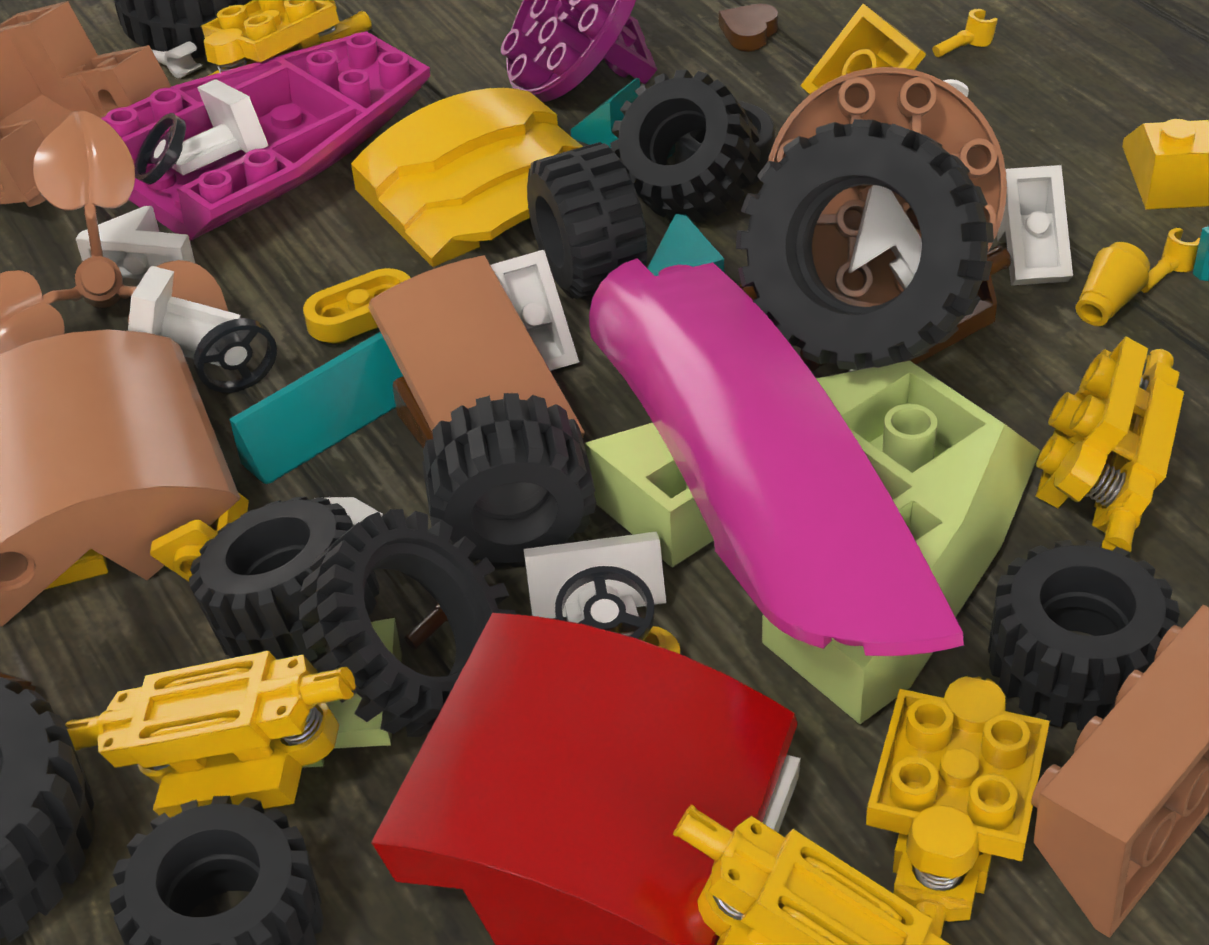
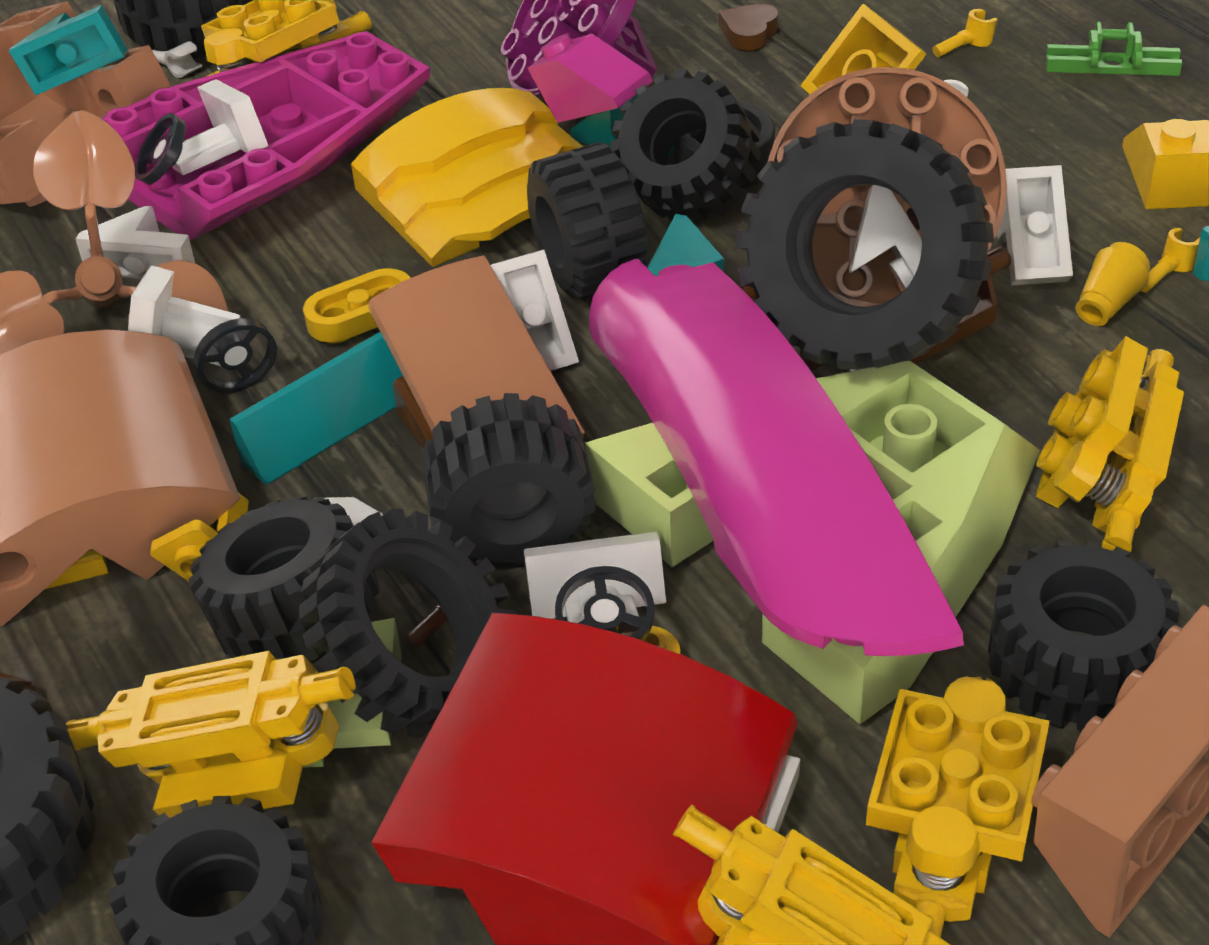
none -> teal slope [8,5,128,95]
none -> dark pink slope [527,33,653,123]
none -> bright green piece [1046,21,1182,76]

